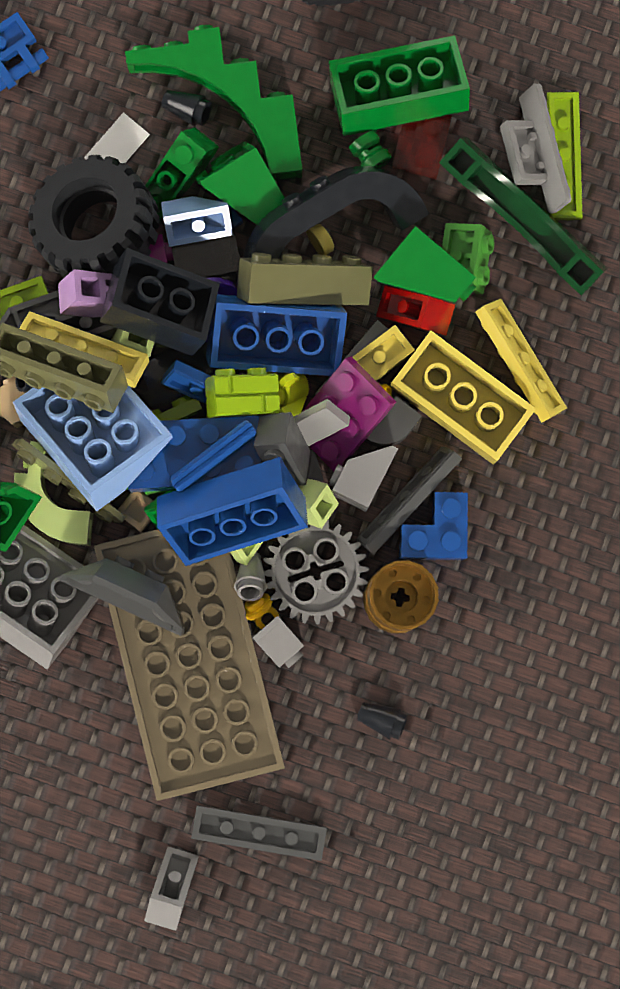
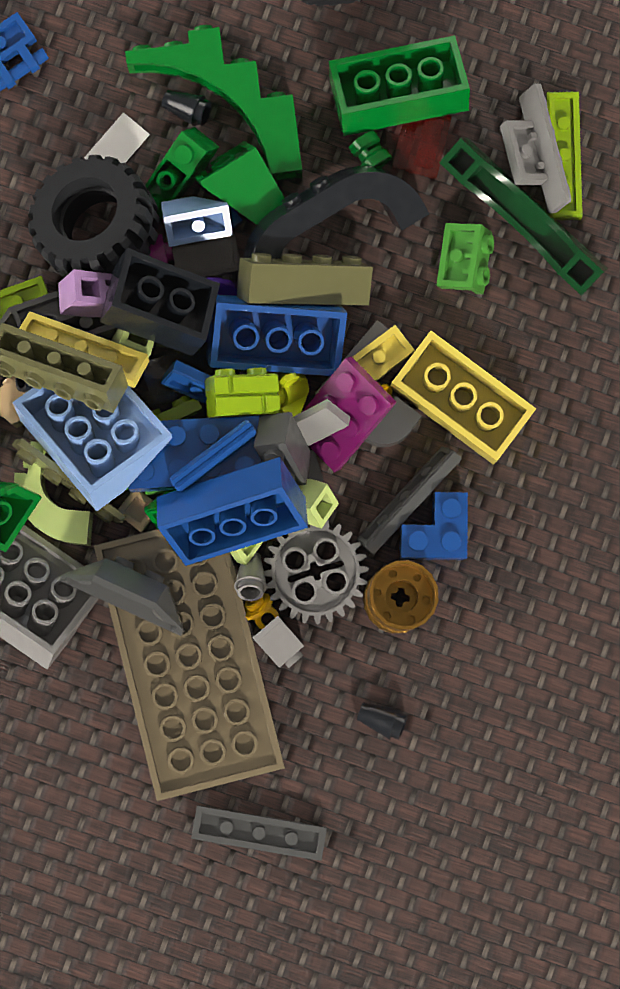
light grey slope [144,846,199,931] -> none
light yellow tile [307,224,334,255] -> none
light grey slope [329,446,398,512] -> none
green slope [373,226,476,303] -> none
red slope [376,286,455,336] -> none
light yellow plate [475,299,567,422] -> none

